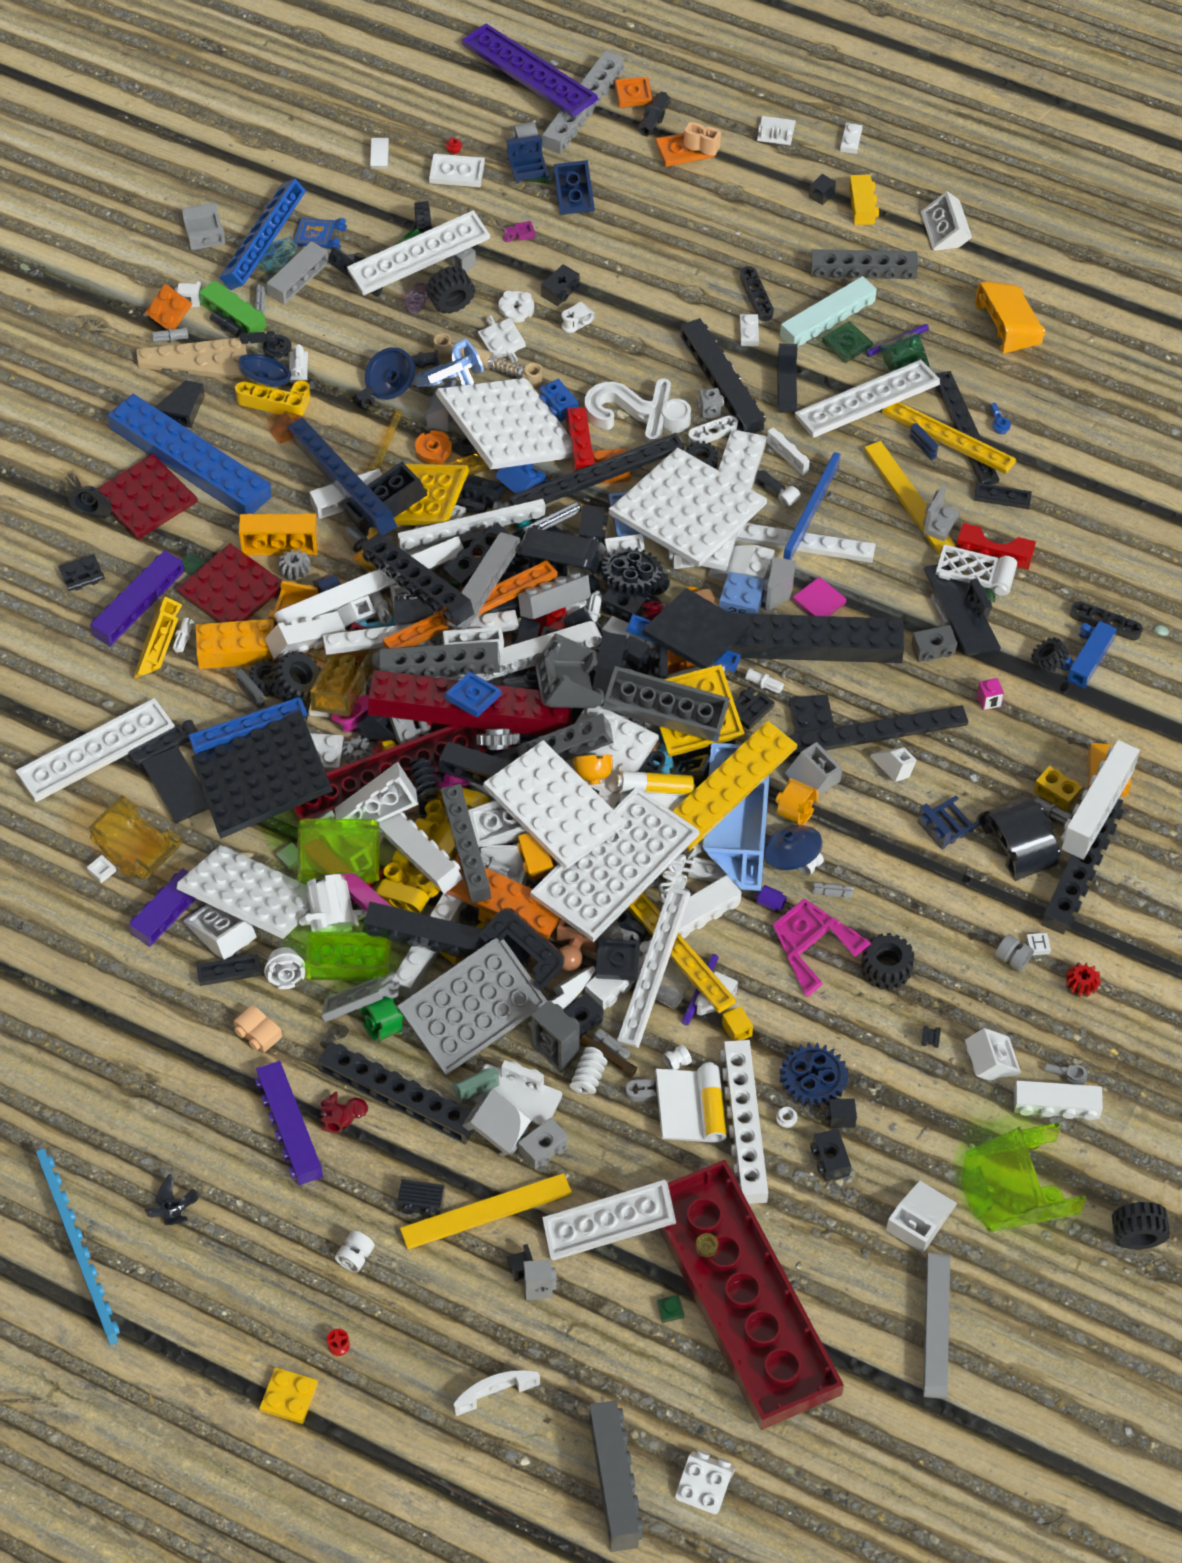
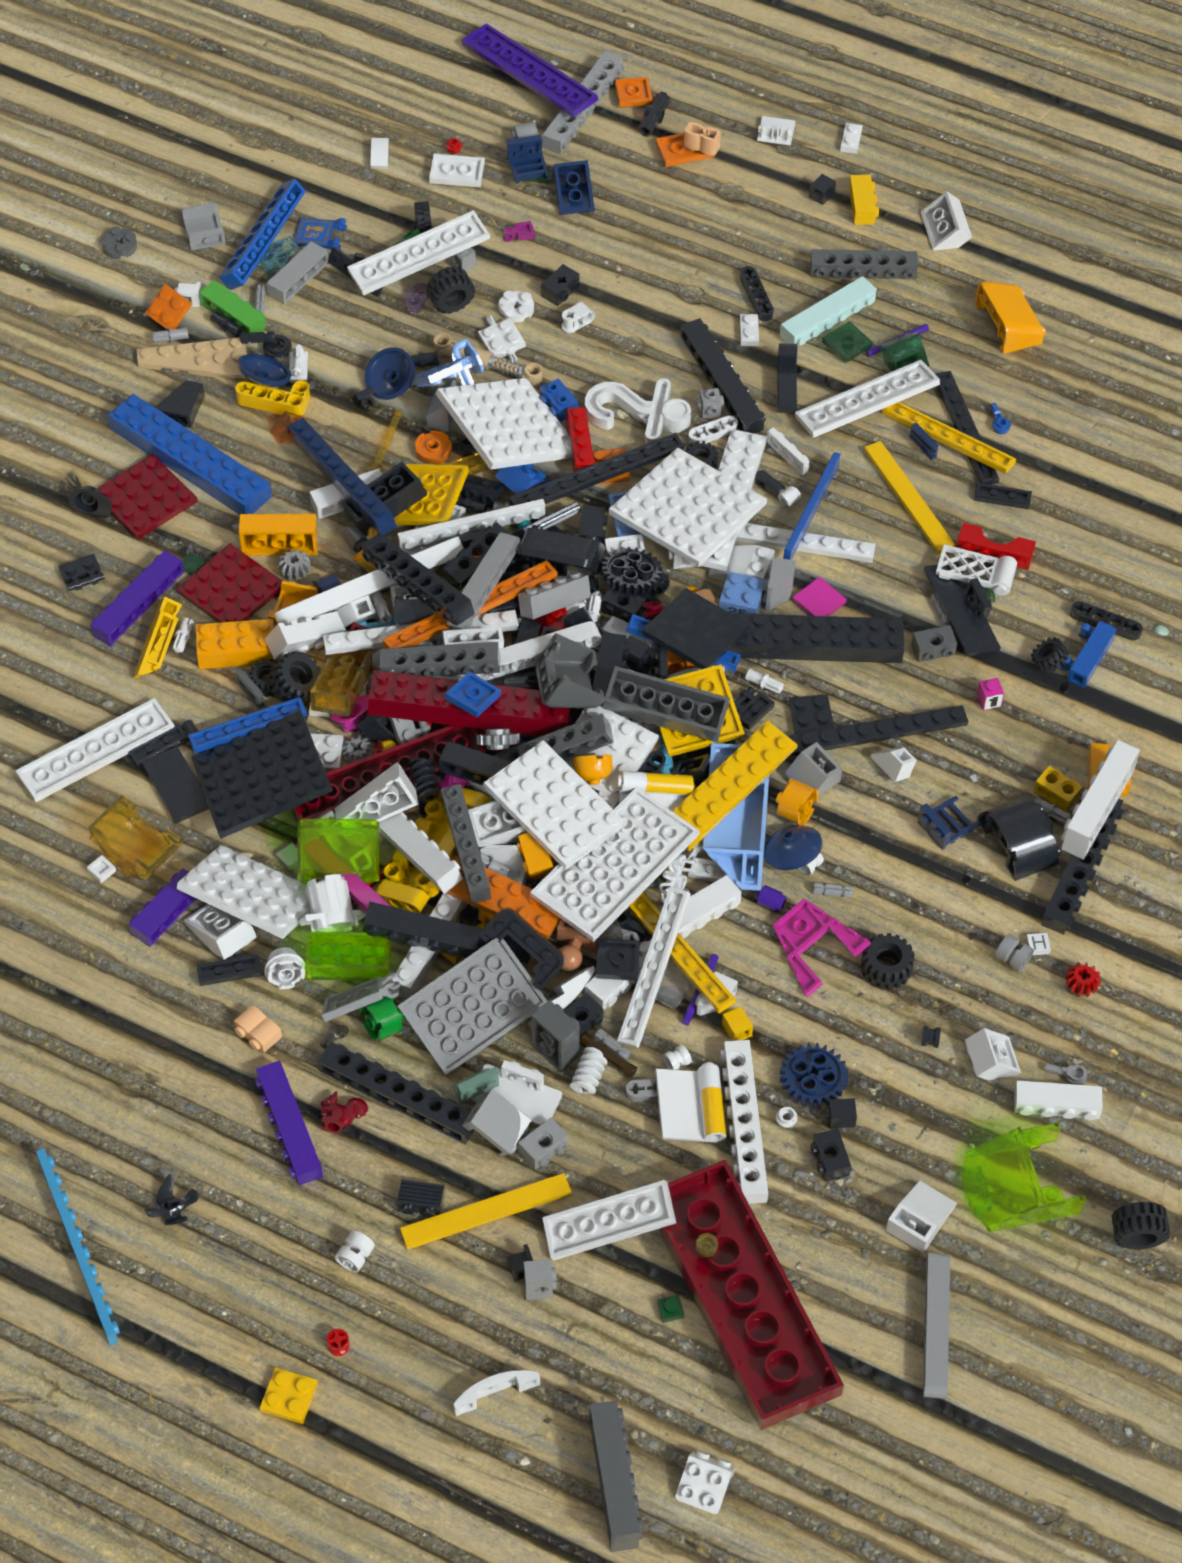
light grey bracket [923,485,960,542] -> none
none -> dark grey plate [101,226,137,259]

